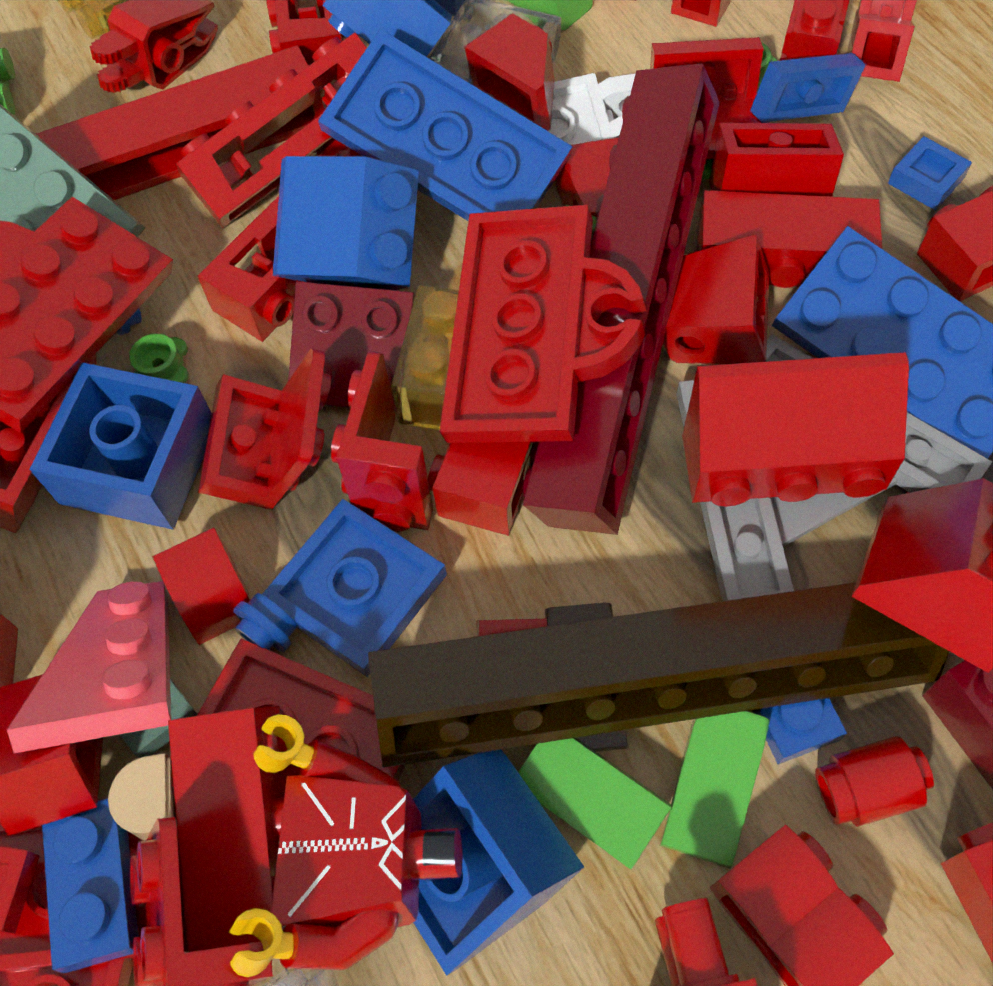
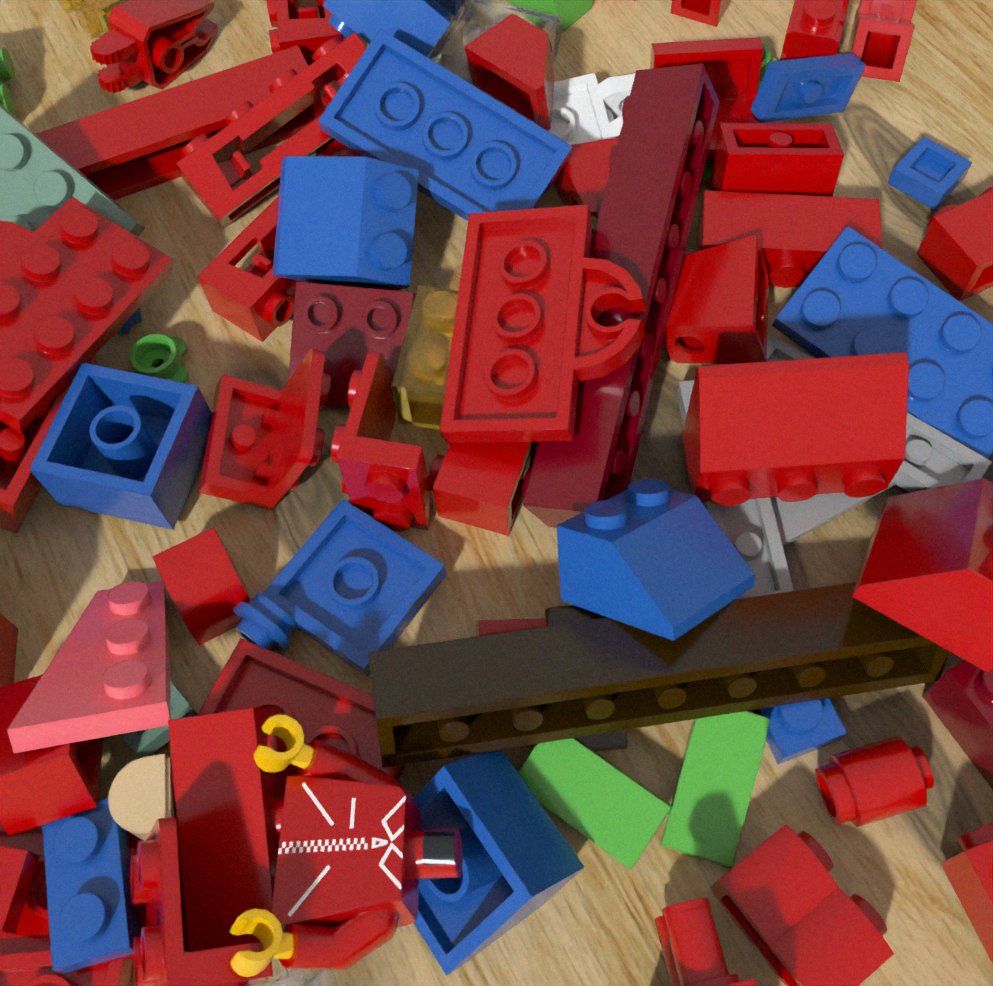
none -> blue slope [557,479,755,641]

